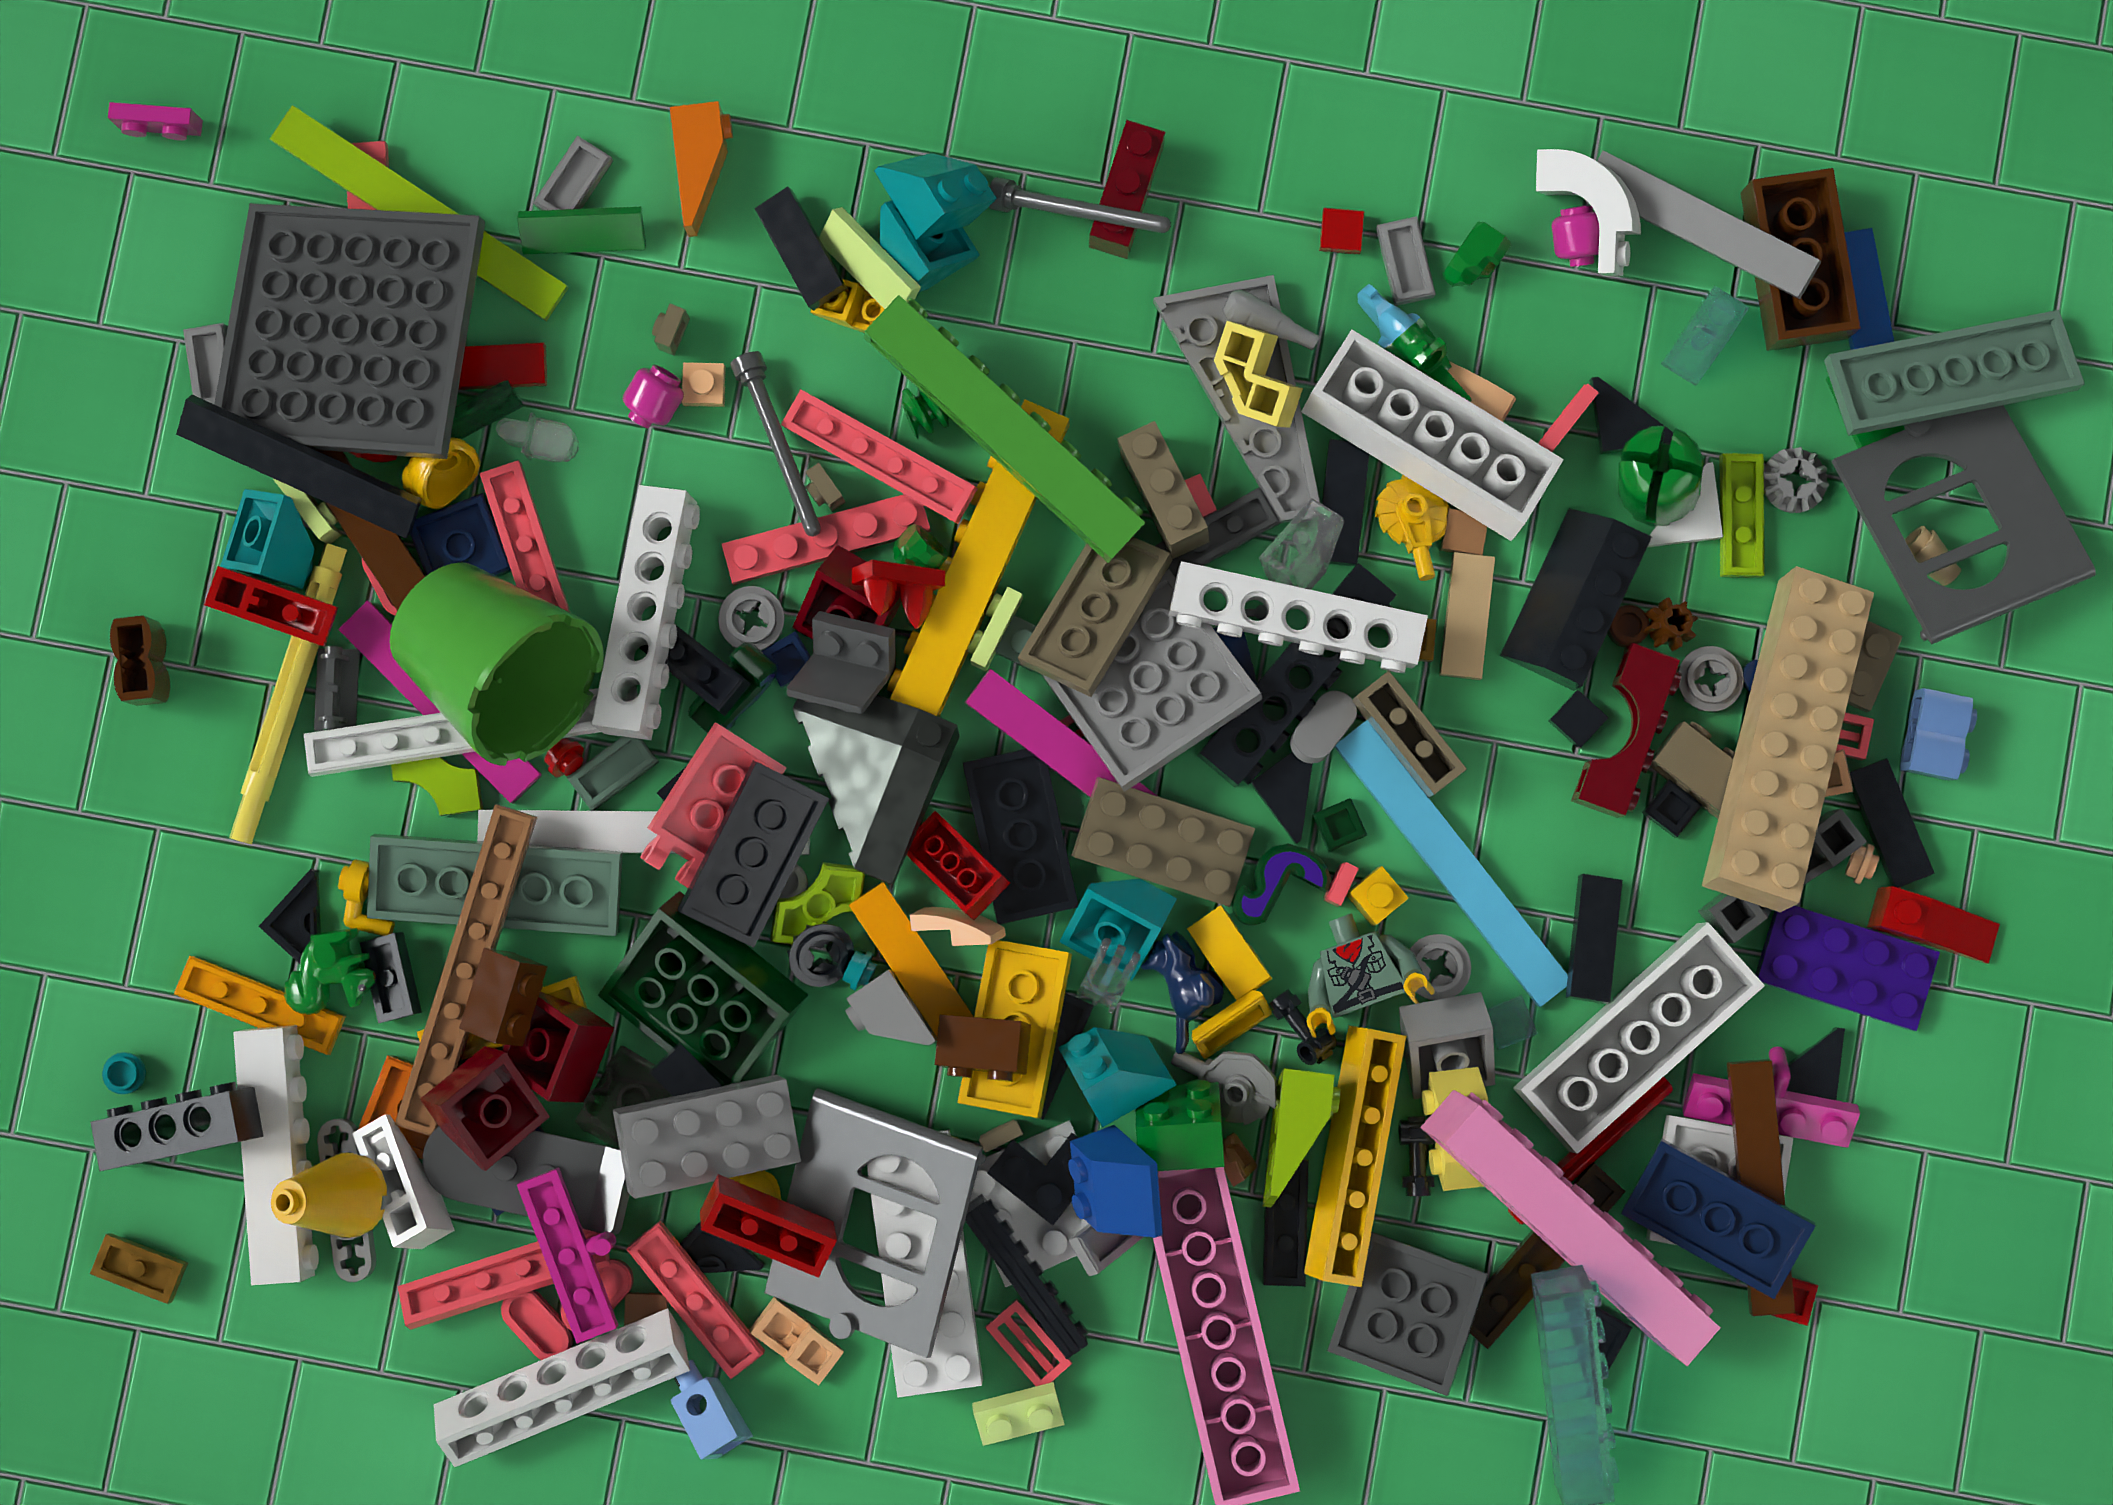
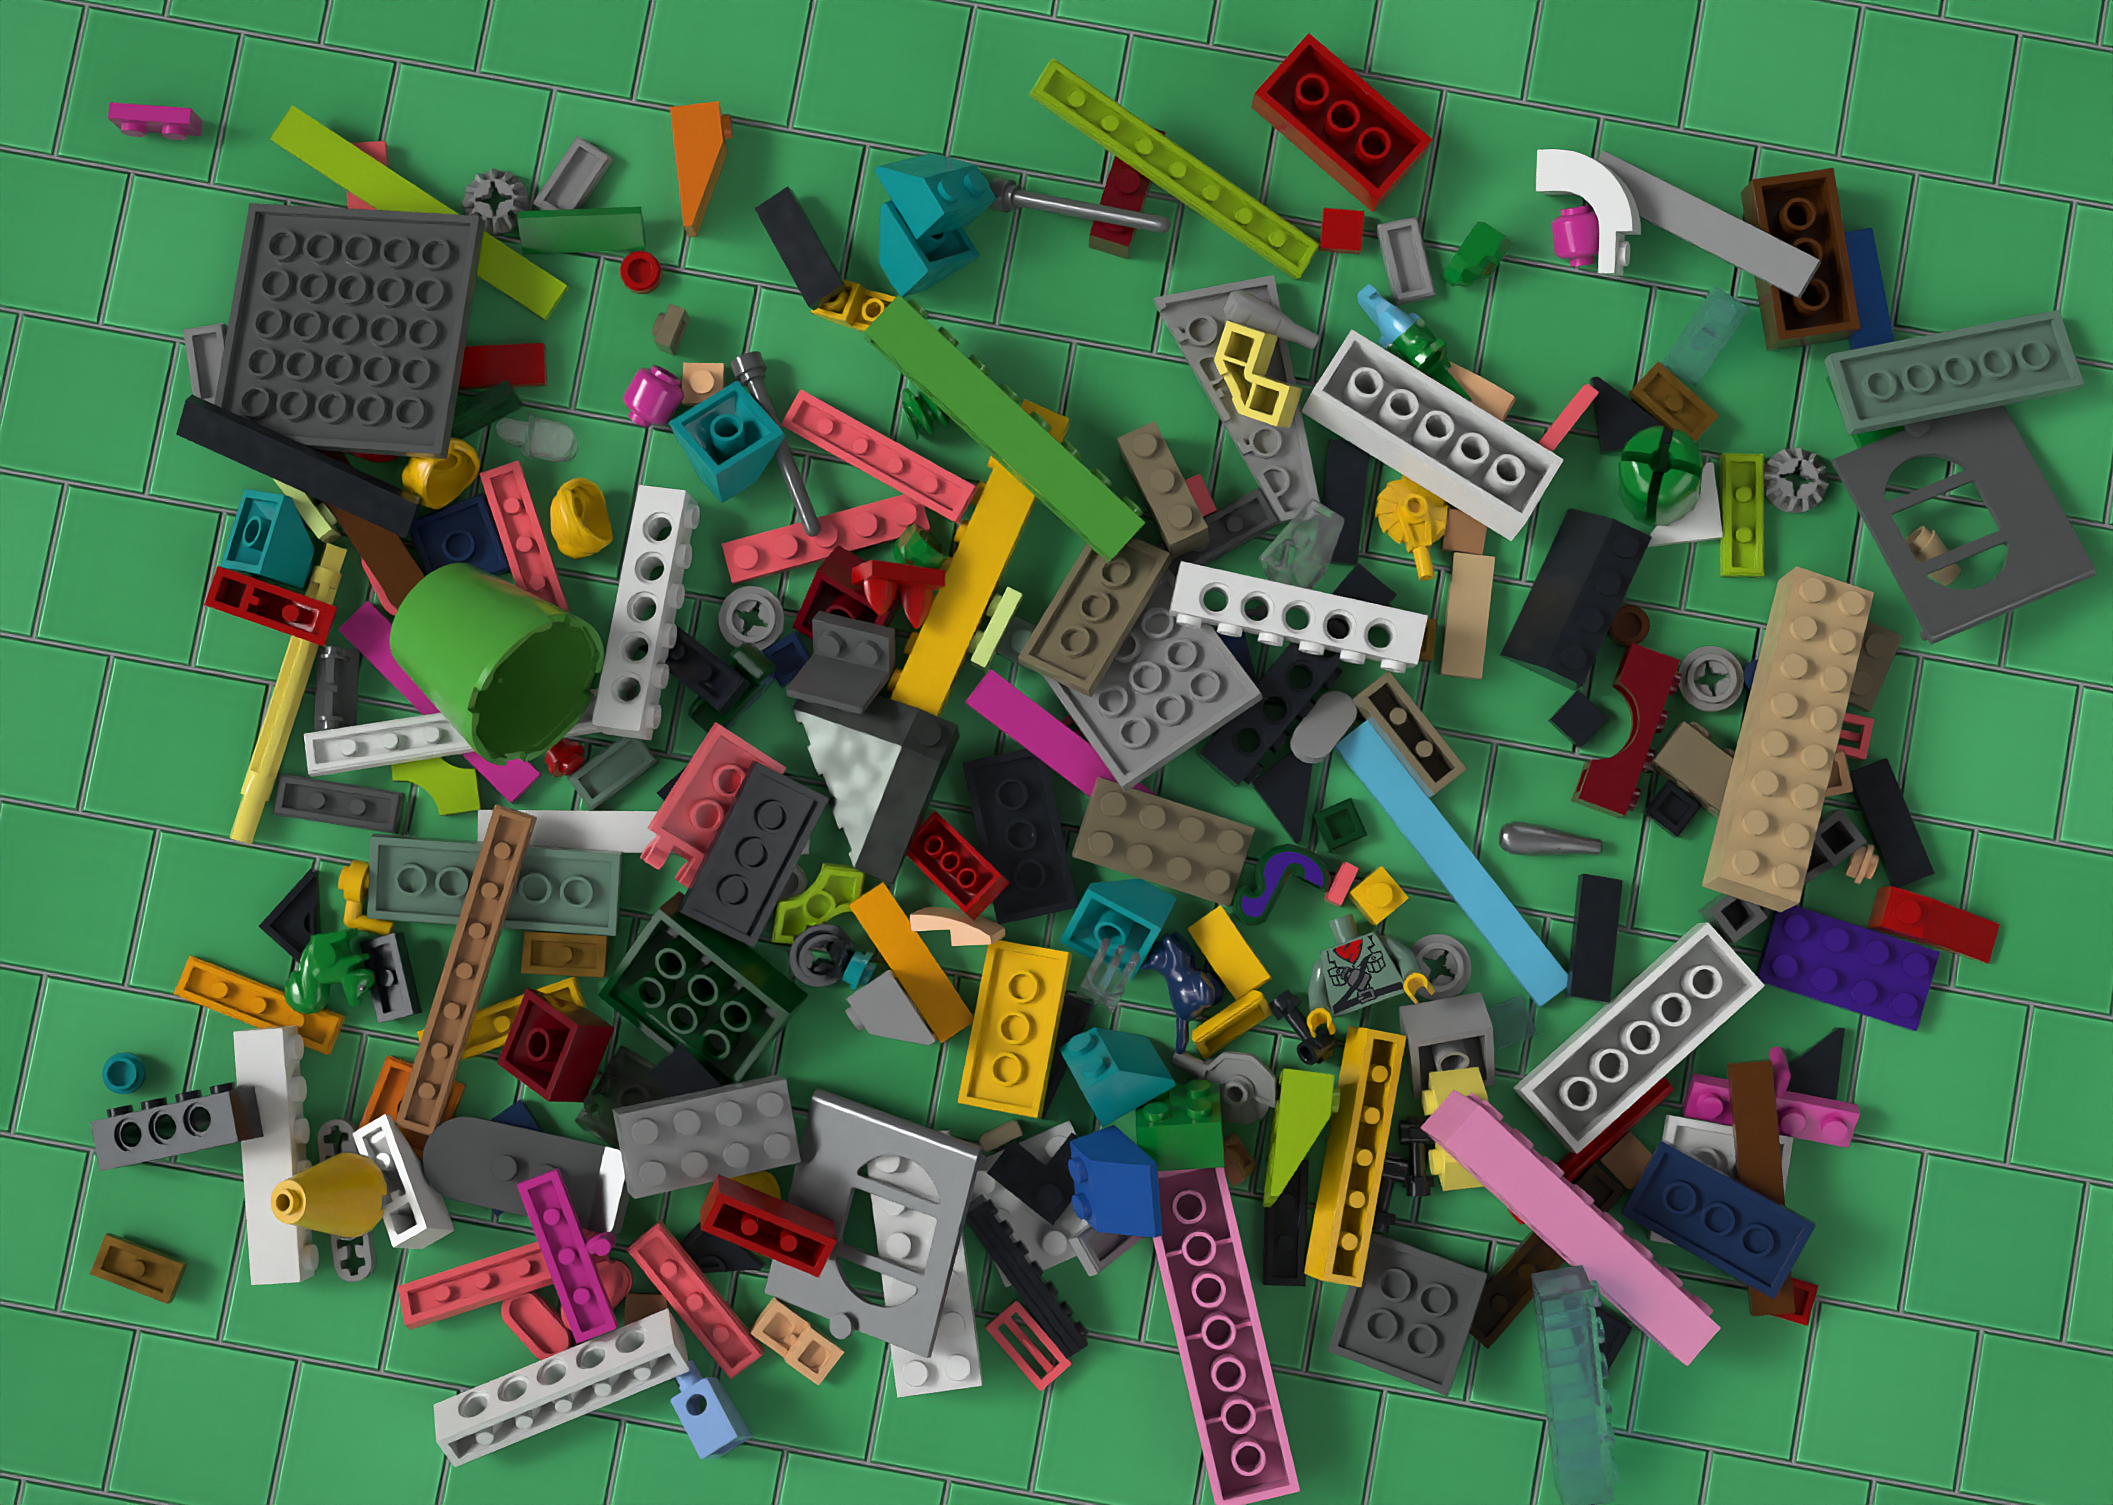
brick [110,615,170,706] -> none
dark red slope [420,1046,550,1171] -> none
reddish brown brick [459,948,548,1047] -> none
dark tan plate [805,463,845,512] -> none
yellowish green tile [819,207,921,309] -> none
reddish brown brick [934,1014,1031,1082] -> none
yellowish green plate [972,1382,1065,1446] -> none
reddish brown gear [1643,597,1698,652] -> none
medium blue brick [1900,688,1977,781] -> none
none -> dark grey tile [273,774,405,834]
none -> light grey gear [462,168,529,234]
none -> pearl gold plate [521,931,610,978]
none -> yellow hair [550,477,613,559]
none -> red tile [620,251,663,294]
none -> teal slope [669,381,785,503]
none -> lime tile [1028,58,1320,280]
none -> red brick [1251,33,1433,213]
none -> black bar [1372,1151,1408,1233]
none -> flat silver piece [1499,821,1601,856]
none -> medium nougat tile [1598,1131,1652,1190]
none -> pearl gold plate [1628,361,1719,442]

